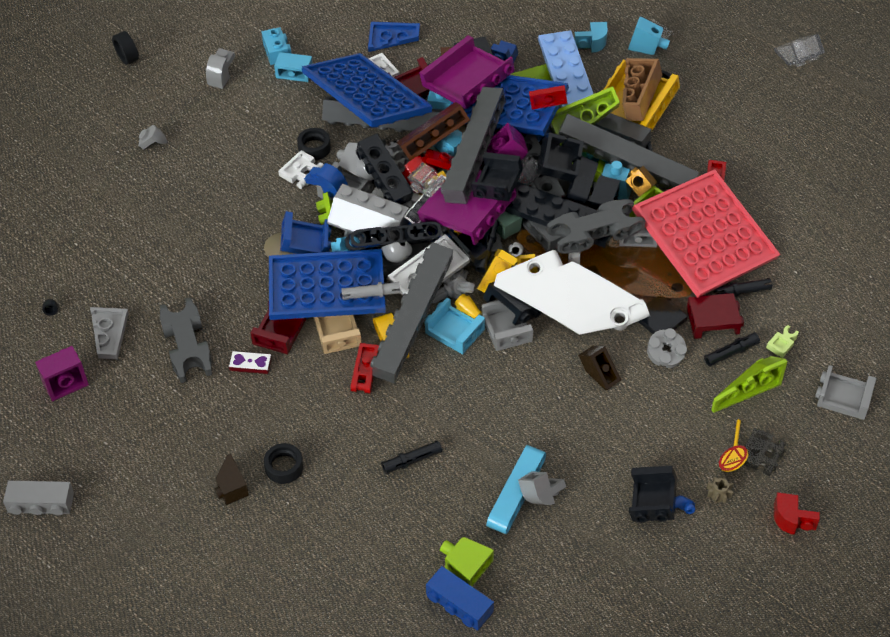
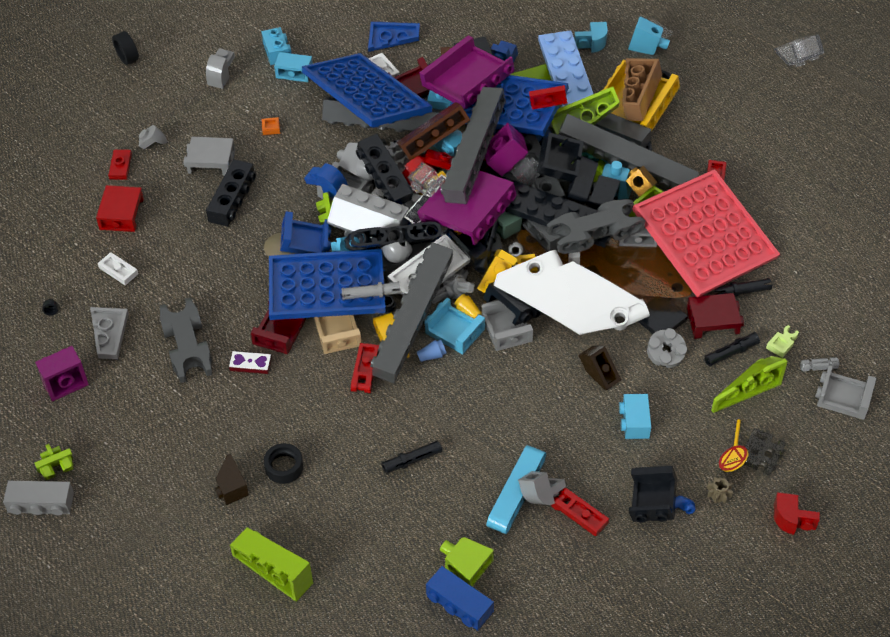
white plate [278,150,324,189] -> none
black tyre [297,128,331,160] -> none
black panel [471,152,523,201] -> none
none -> lime hips [34,444,74,480]
none -> red panel [96,185,144,232]
none -> white plate [98,252,138,285]
none -> red plate [108,150,132,180]
none -> light grey panel [184,137,235,176]
none -> black brick [206,159,256,227]
none -> lime wedge [230,527,313,602]
none -> orange tile [262,117,280,135]
none -> black plate [385,295,396,312]
none -> medium blue cone [417,339,447,362]
none -> red plate [551,488,609,537]
none -> medium azure brick [619,394,651,439]
none -> light grey axle [800,357,839,371]

